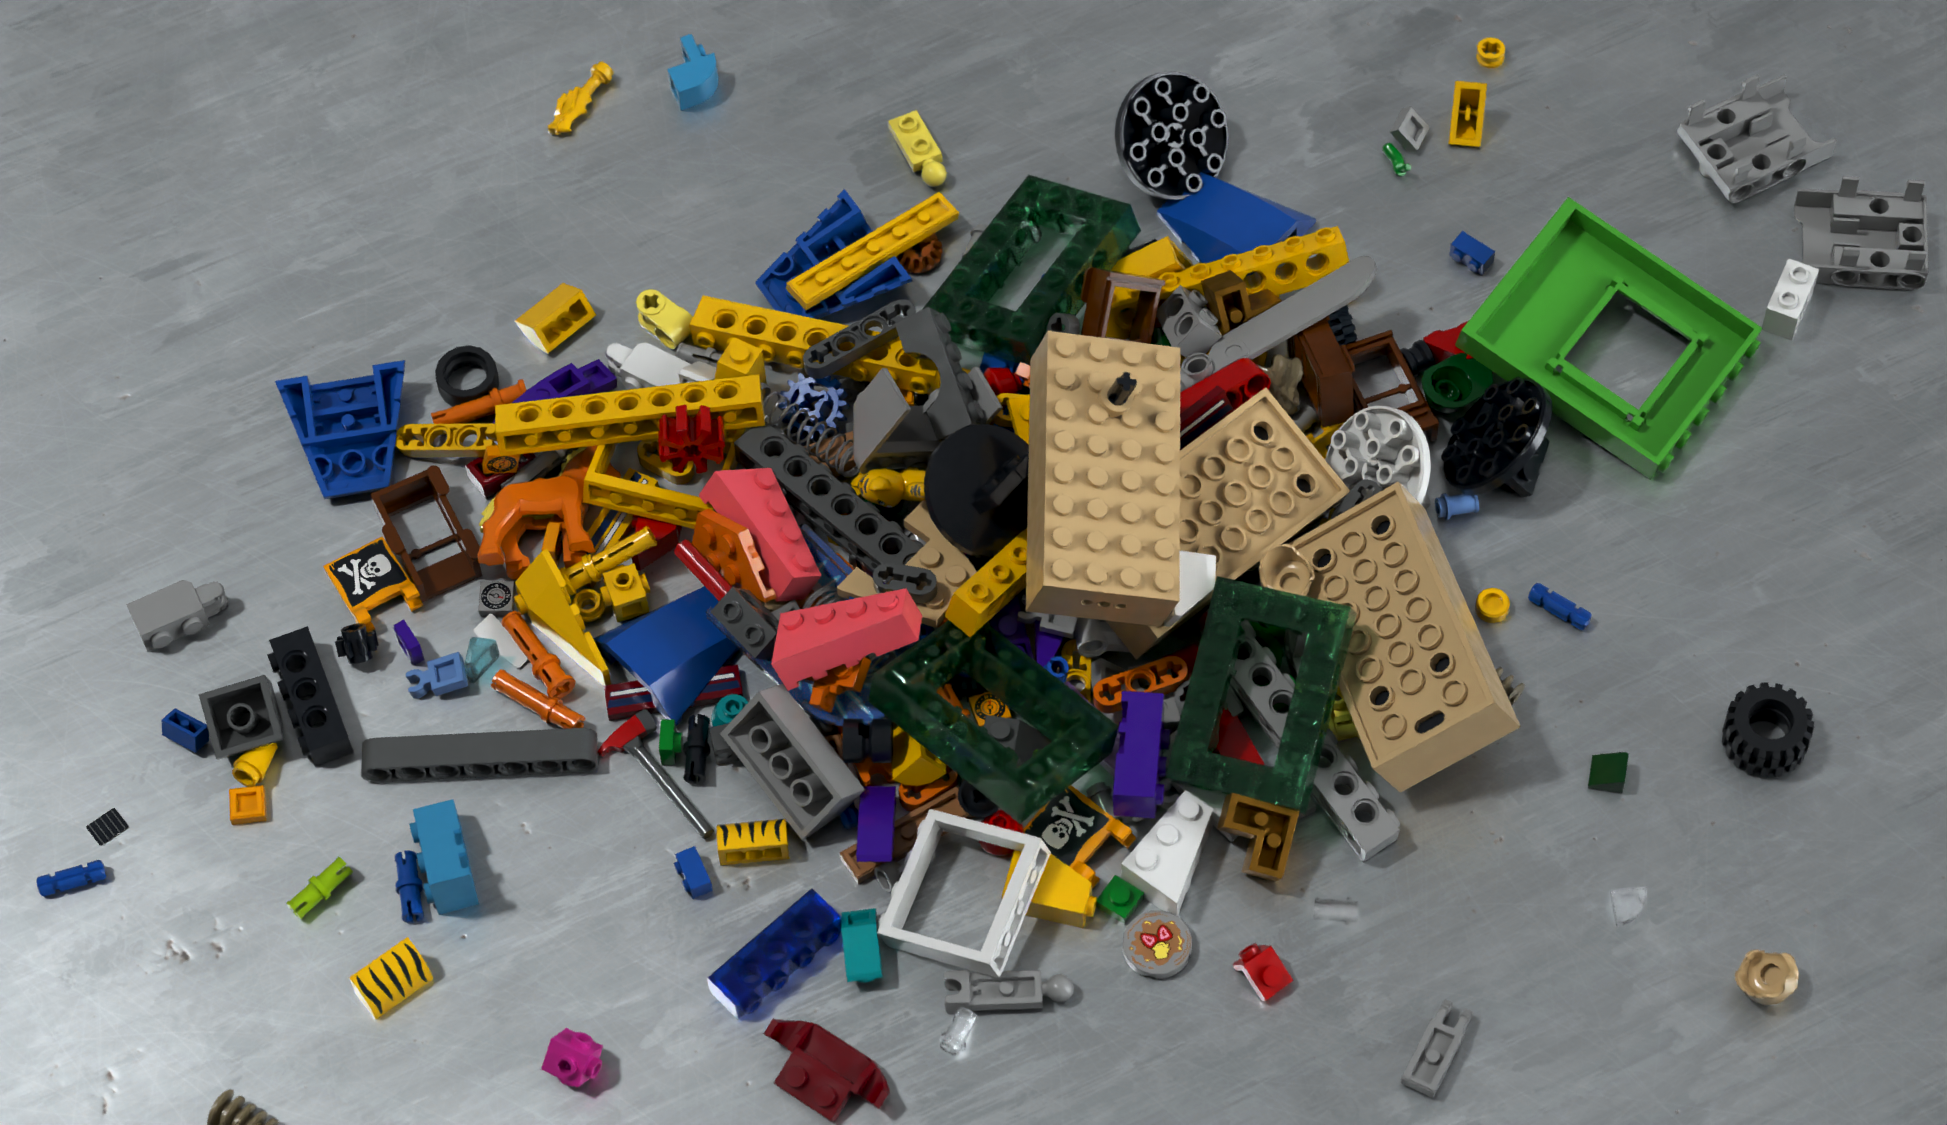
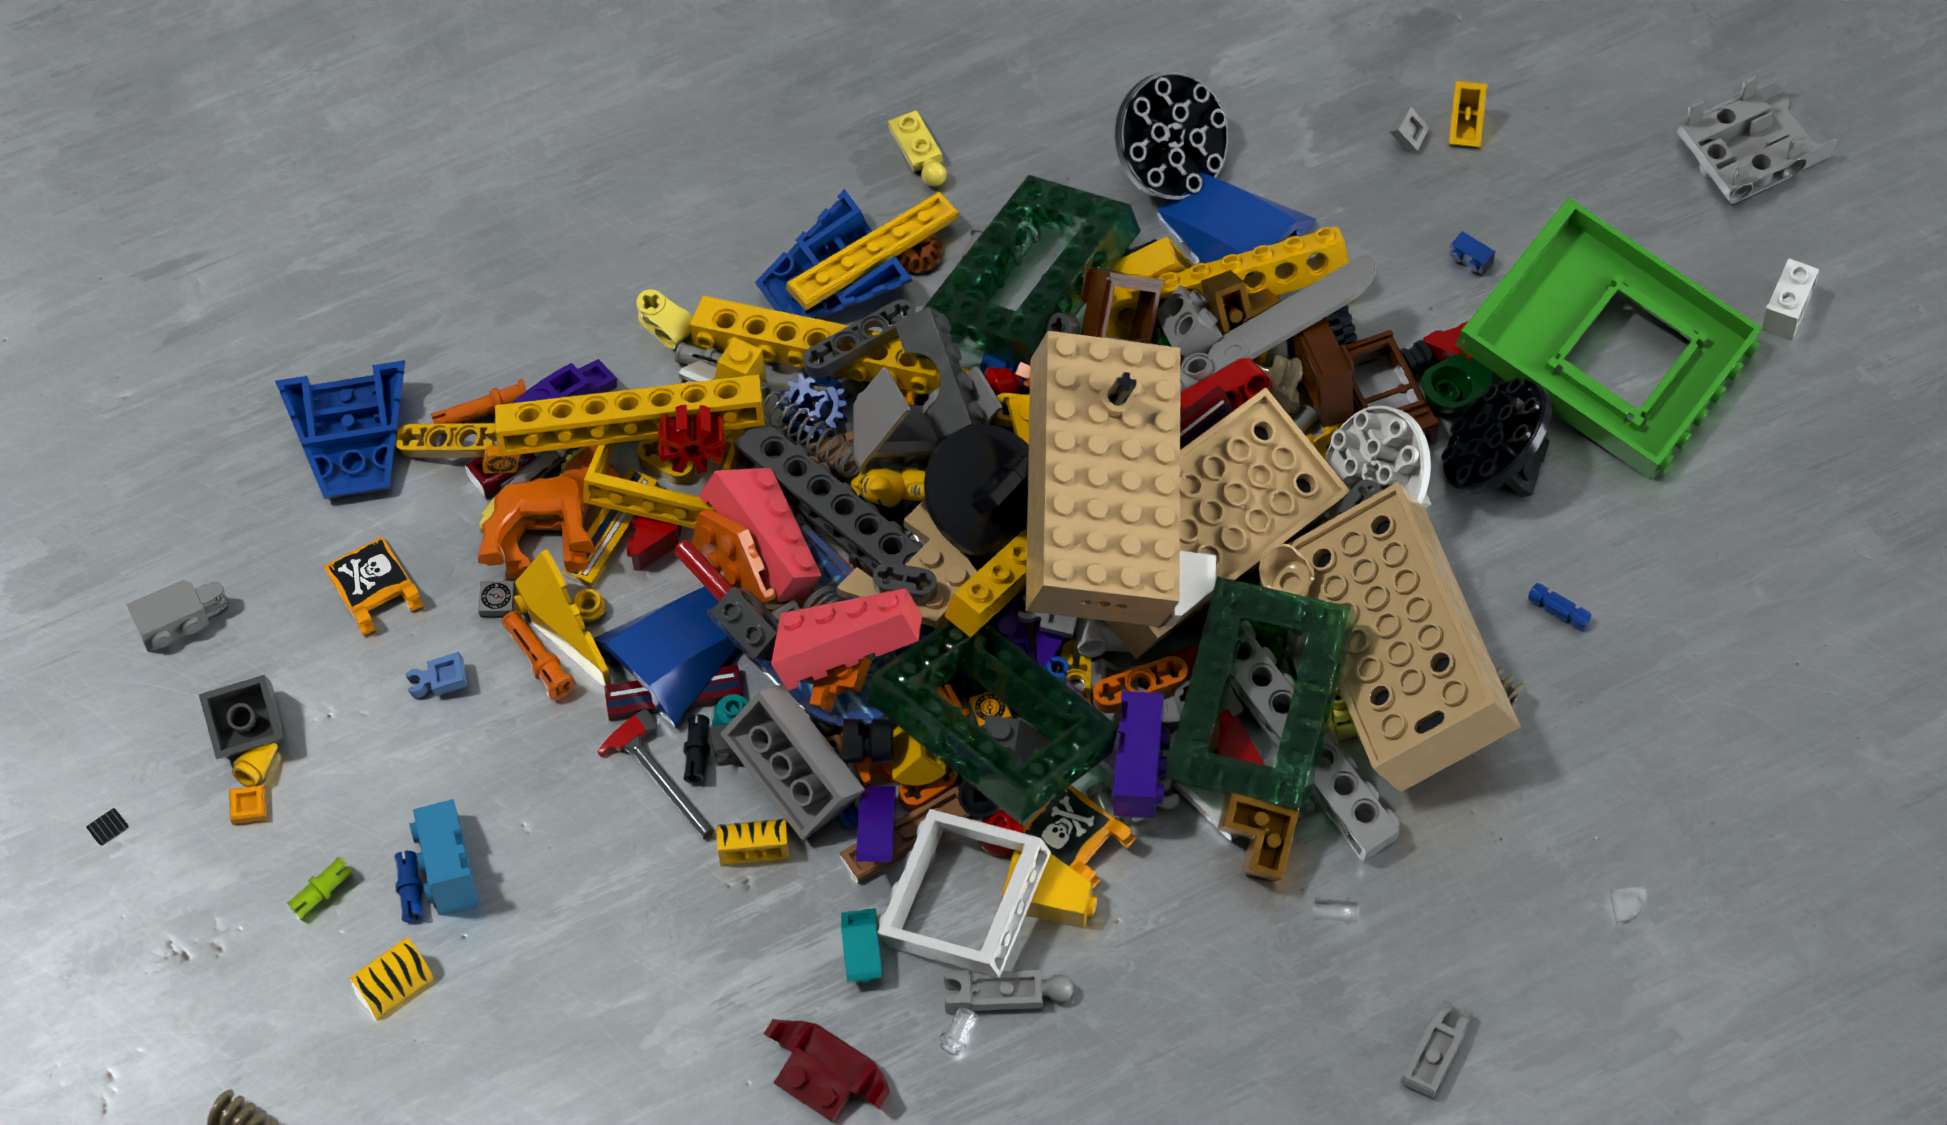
blue axle [36,860,106,896] -> none
blue piece [161,708,209,753] -> none
black brick [267,626,354,767] -> none
black gear [335,623,379,664] -> none
dark grey beam [361,728,597,782] -> none
reddish brown piece [370,465,483,602] -> none
dark purple tile [393,619,424,666] -> none
black tyre [435,345,499,407] -> none
clear light blue slope [464,637,500,683] -> none
white sticker [473,614,528,668] -> none
orange pin [491,669,585,729] -> none
yellow brick [515,283,596,353] -> none
light orange tile [541,522,563,567] -> none
dark pink brick [541,1028,603,1087] -> none
yellow piece [548,61,614,136] -> none
yellow pin [559,526,657,596] -> none
yellow brick [599,563,650,622] -> none
white hinge [605,342,690,390] -> none
green plate [659,719,683,766] -> none
dark azure brick [667,34,718,111] -> none
blue piece [673,846,713,899] -> none
clear blue brick [707,888,841,1020] -> none
light grey hinge [875,861,903,892] -> none
green plate [1096,875,1144,925] -> none
white wedge [1121,790,1213,916] -> none
tile [1123,911,1192,979] -> none
red bracket [1232,943,1293,1001] -> none
green piece [1382,143,1411,176] -> none
medium blue pin [1435,493,1479,520] -> none
yellow tile [1475,588,1510,623] -> none
yellow bush [1476,37,1505,68] -> none
dark green slope [1588,752,1629,793] -> none
black tyre [1722,682,1814,778] -> none
tan hair [1735,949,1799,1005] -> none
light grey piece [1794,176,1928,290] -> none

